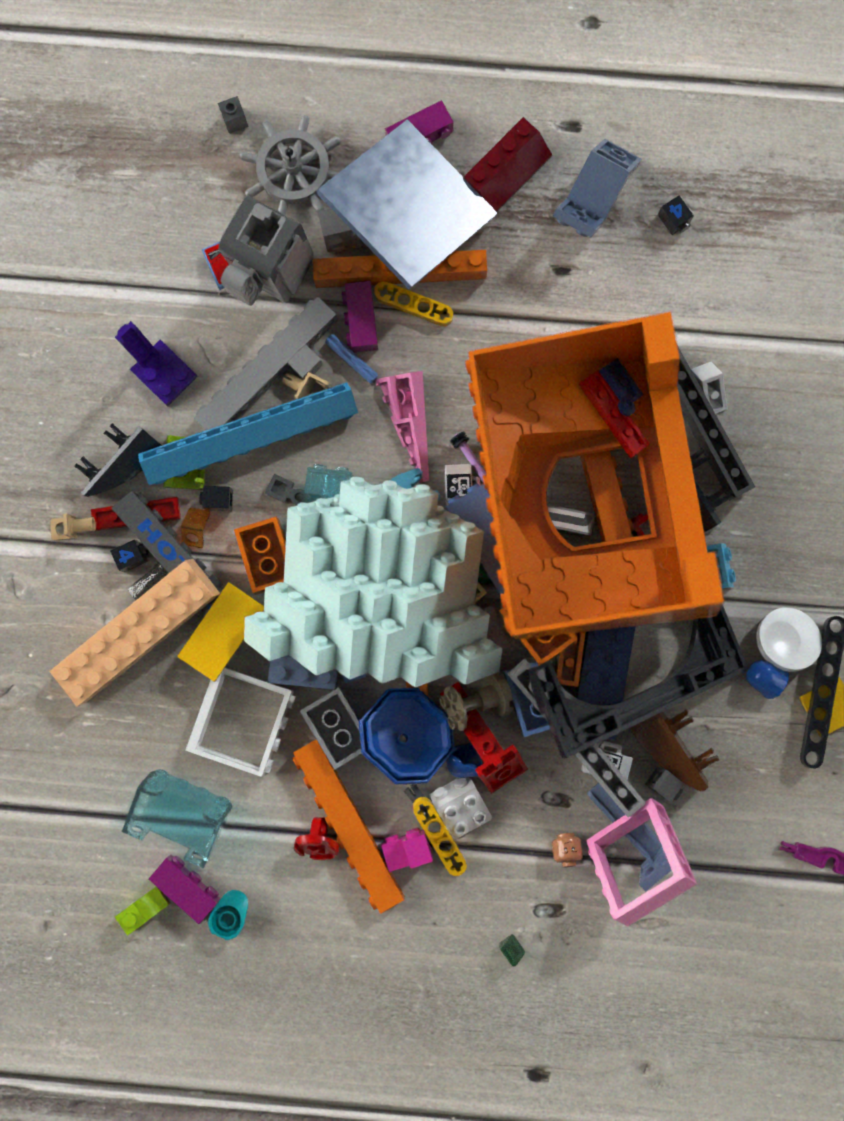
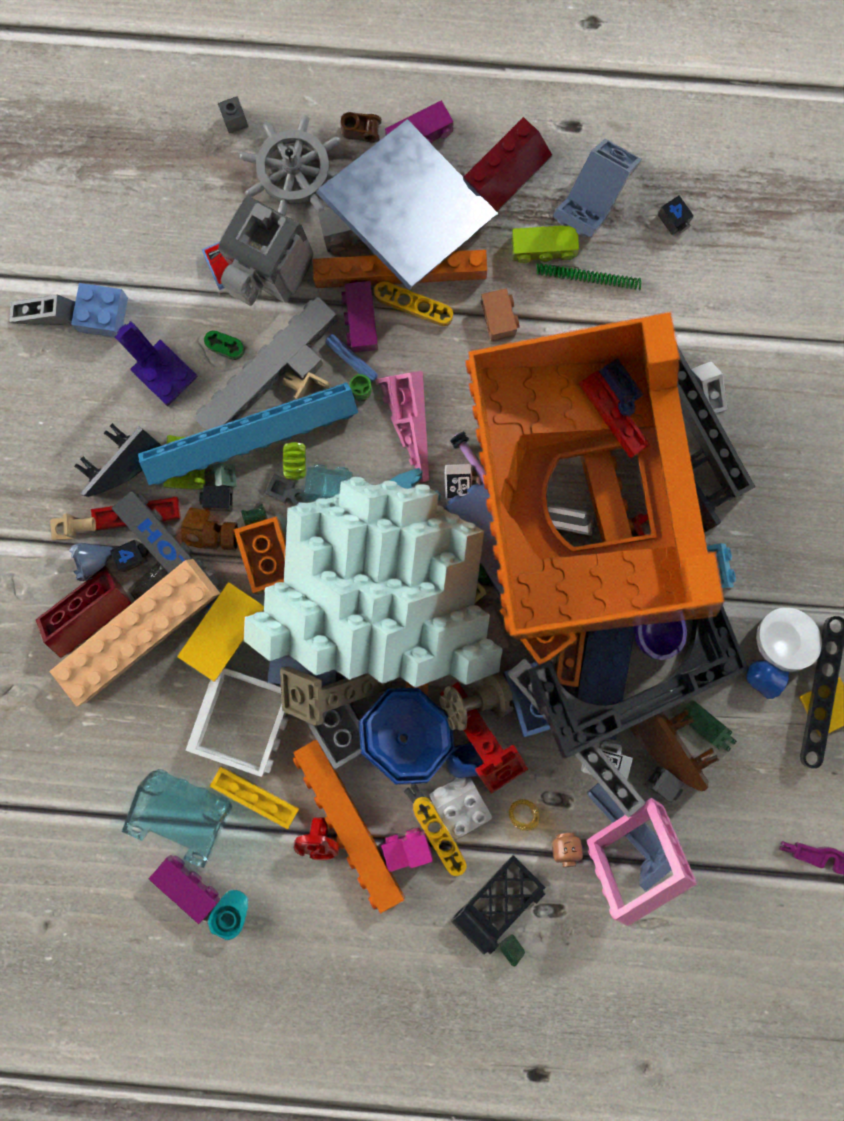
lime arch [115,887,171,936] -> none
none -> dark grey slope [9,294,75,325]
none -> dark red slope [36,566,132,658]
none -> sand blue hat [69,543,114,582]
none -> medium blue brick [71,283,128,337]
none -> reddish brown wheel [202,521,238,551]
none -> green beam [204,330,245,360]
none -> yellow plate [209,766,300,829]
none -> sand green tile [210,463,237,488]
none -> clear green bush [241,504,268,526]
none -> dark tan bracket [280,666,392,726]
none -> lime gear [283,442,306,480]
none -> reddish brown piece [340,112,382,143]
none -> bright green wheel [350,374,372,401]
none -> black piece [451,855,546,955]
none -> nougat brick [481,288,520,341]
none -> clear yellow piece [509,799,540,831]
none -> lime brick [511,225,579,263]
none -> green piece [537,263,641,291]
none -> dark purple cylinder [634,620,687,661]
none -> clear green hinge [682,700,737,752]

